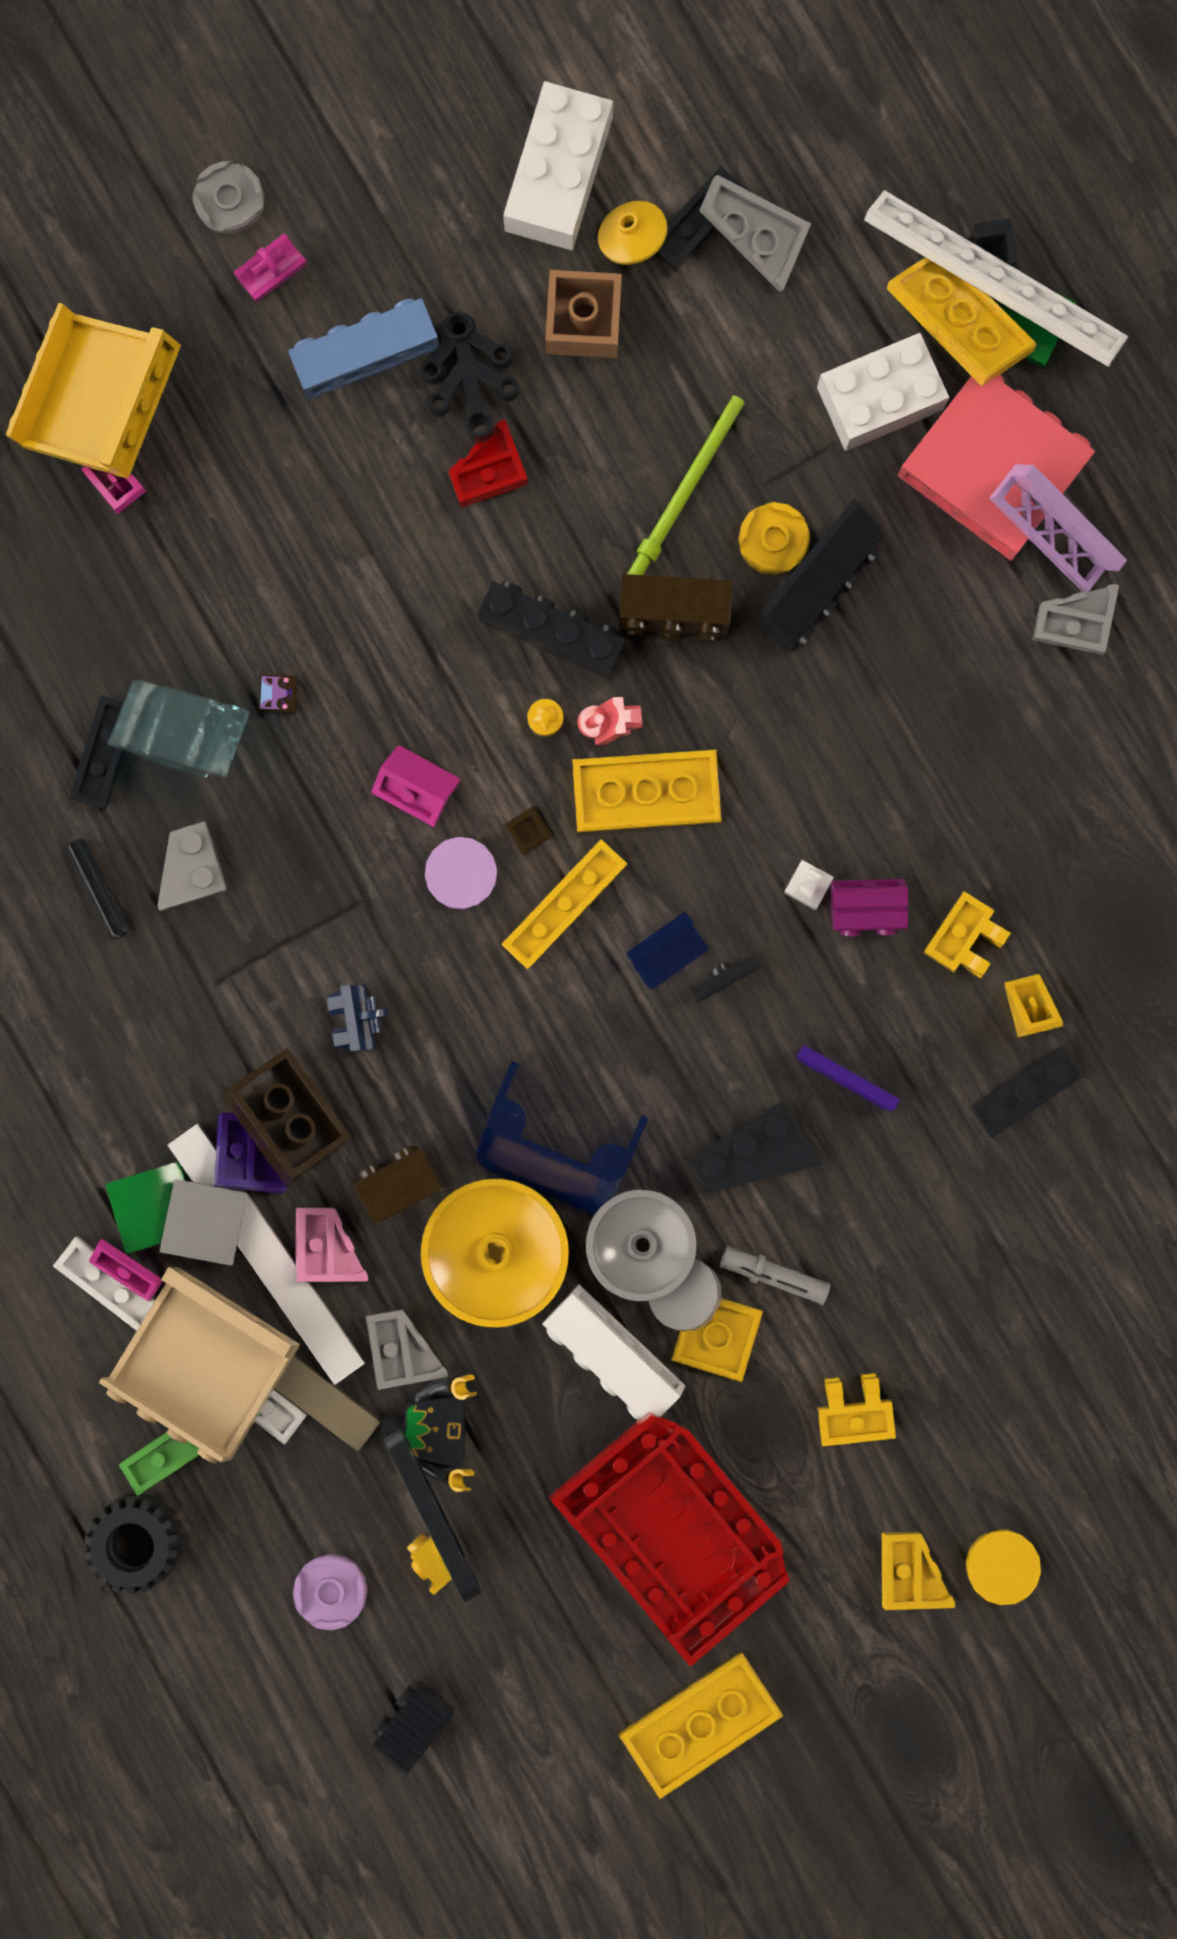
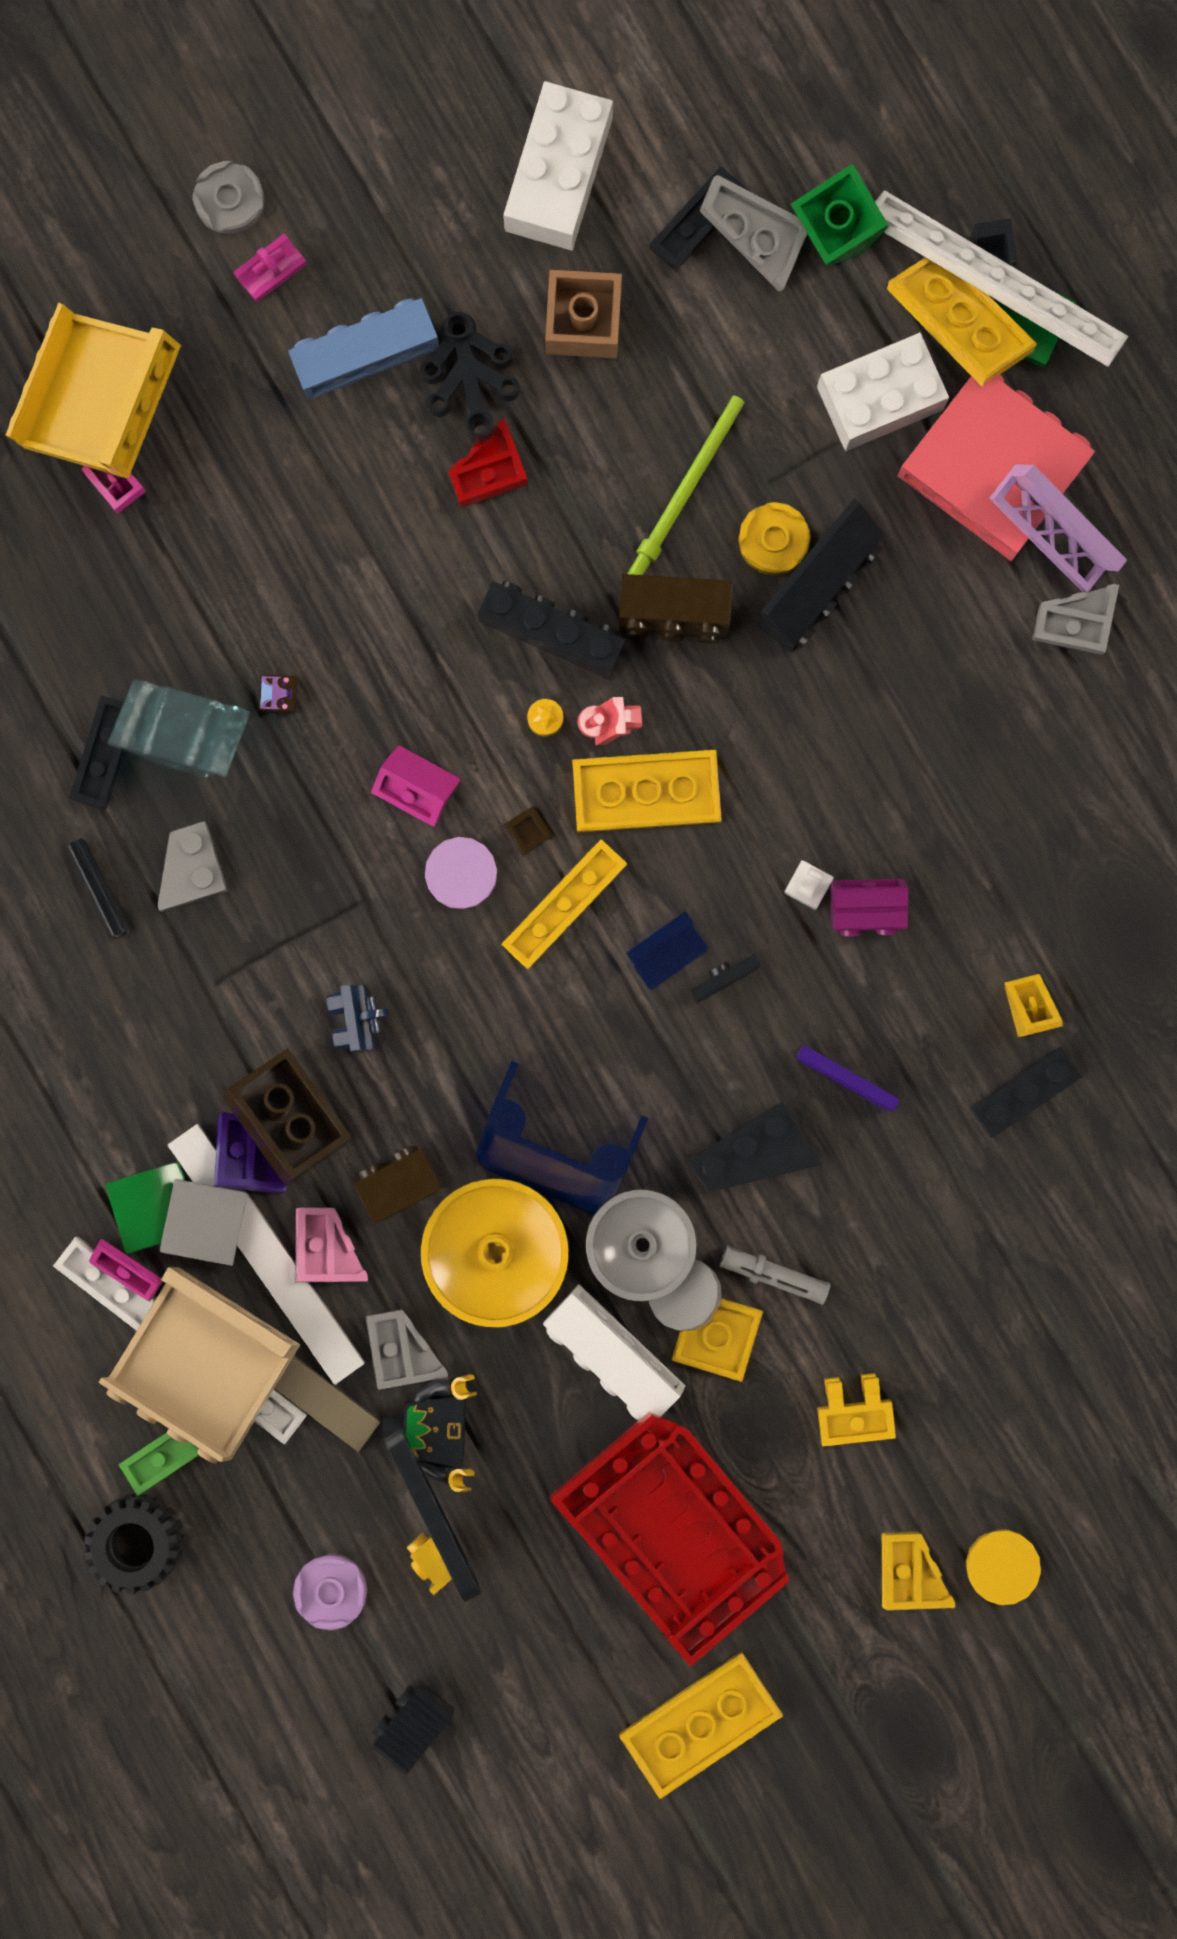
yellow dish [598,201,668,265] -> none
yellow plate [923,891,1011,978] -> none
none -> green slope [791,164,889,266]

